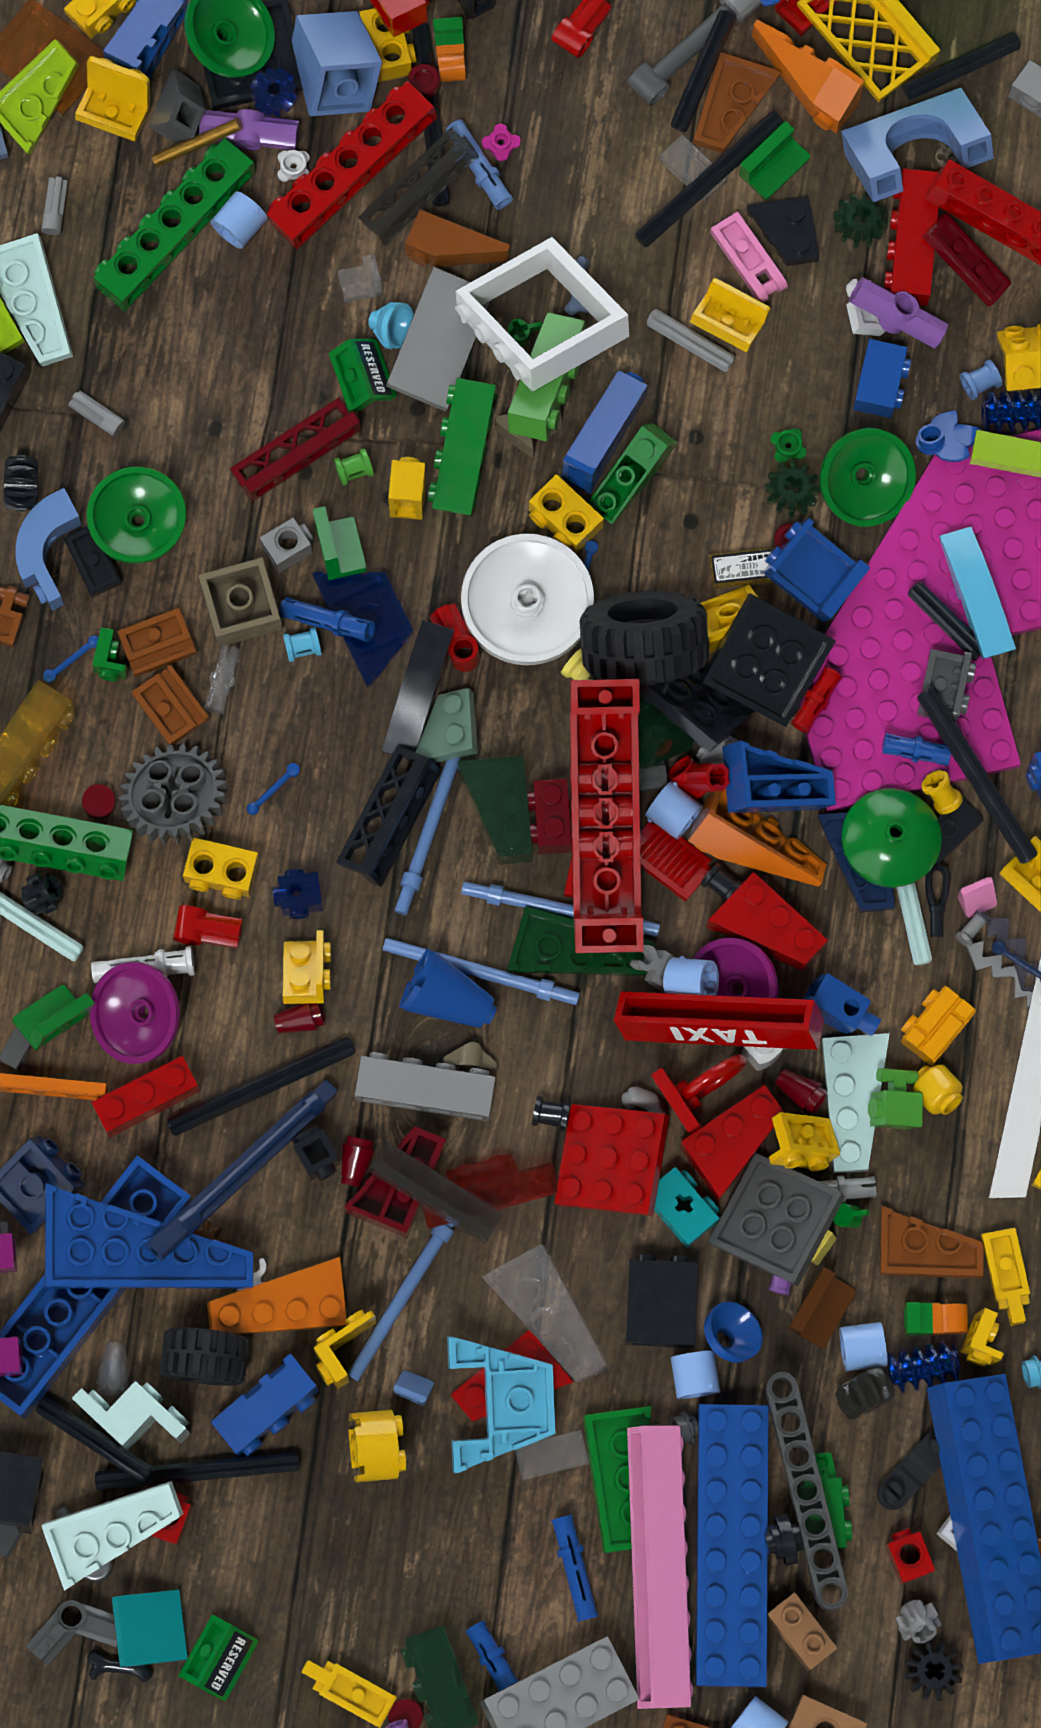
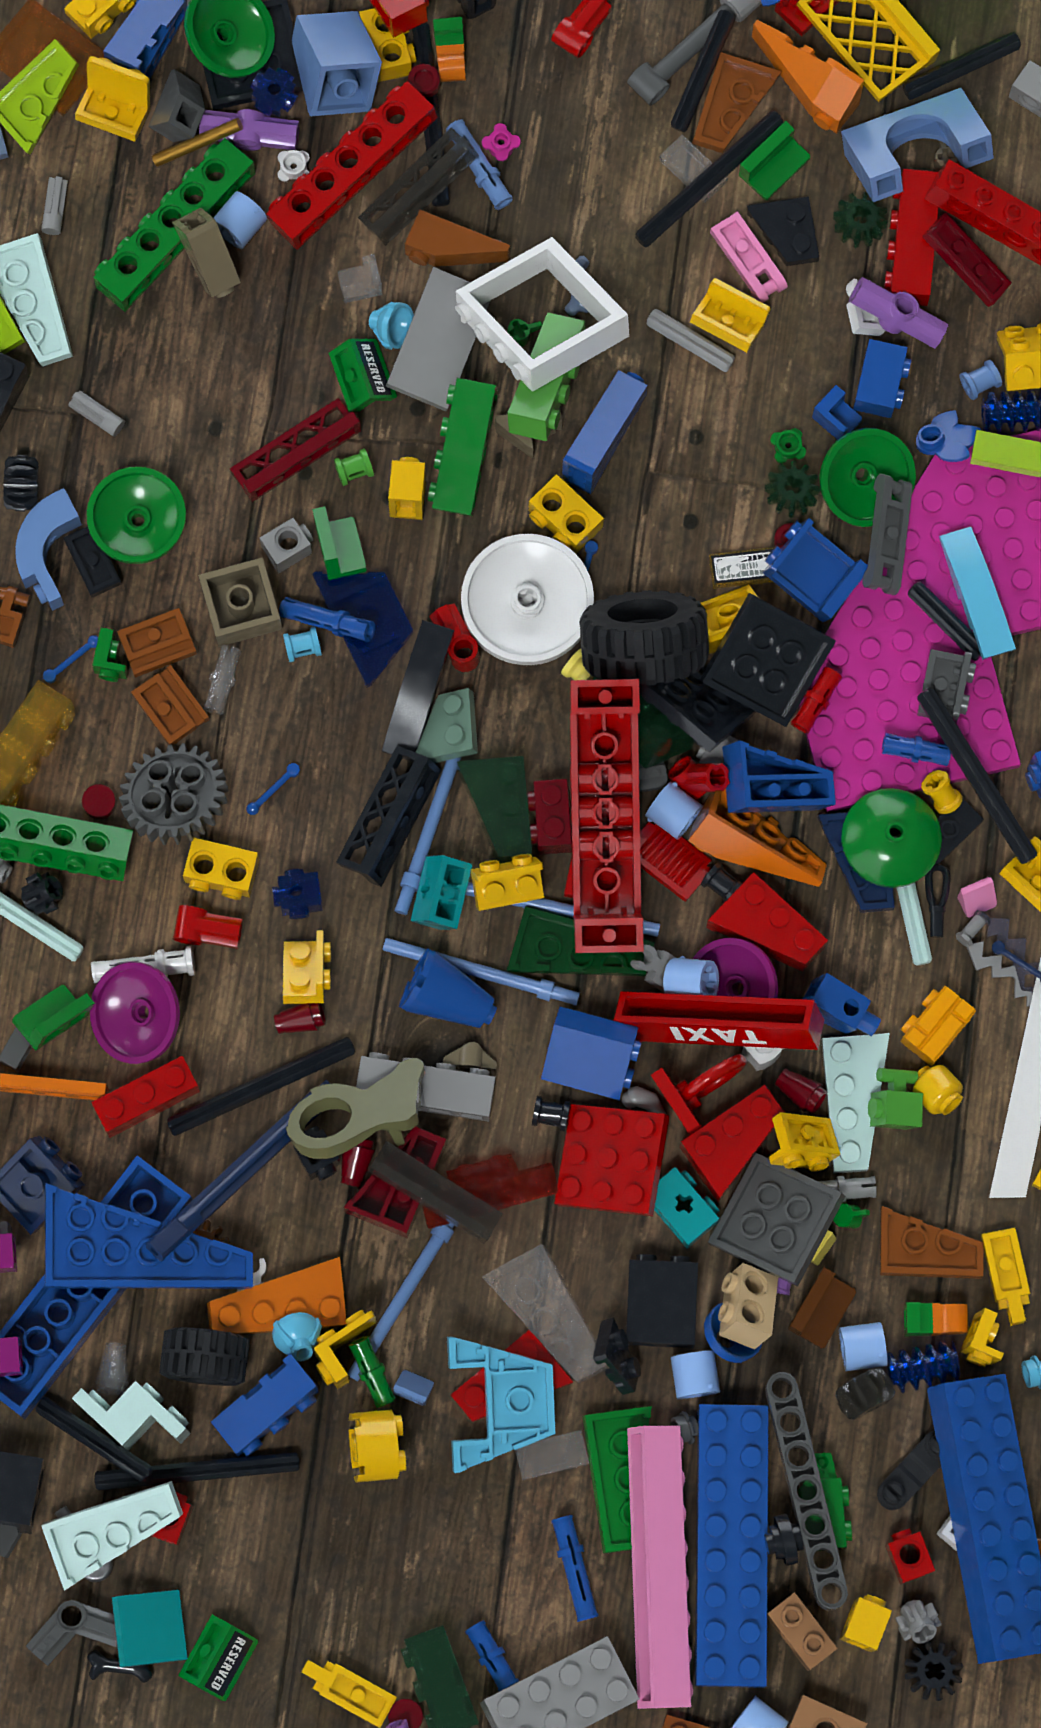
green slope [588,423,678,524] -> none
none -> dark tan slope [172,208,241,298]
none -> medium azure piece [272,1312,322,1361]
none -> olive animal [286,1058,425,1159]
none -> green pin [348,1336,396,1408]
none -> teal brick [411,855,472,930]
none -> yellow bracket [470,854,544,911]
none -> blue brick [541,1007,642,1100]
none -> black wing [593,1318,641,1395]
none -> tan brick [718,1263,778,1350]
none -> blue panel [812,385,862,440]
none -> yellow brick [839,1594,892,1652]
none -> dark grey plate [863,474,912,595]

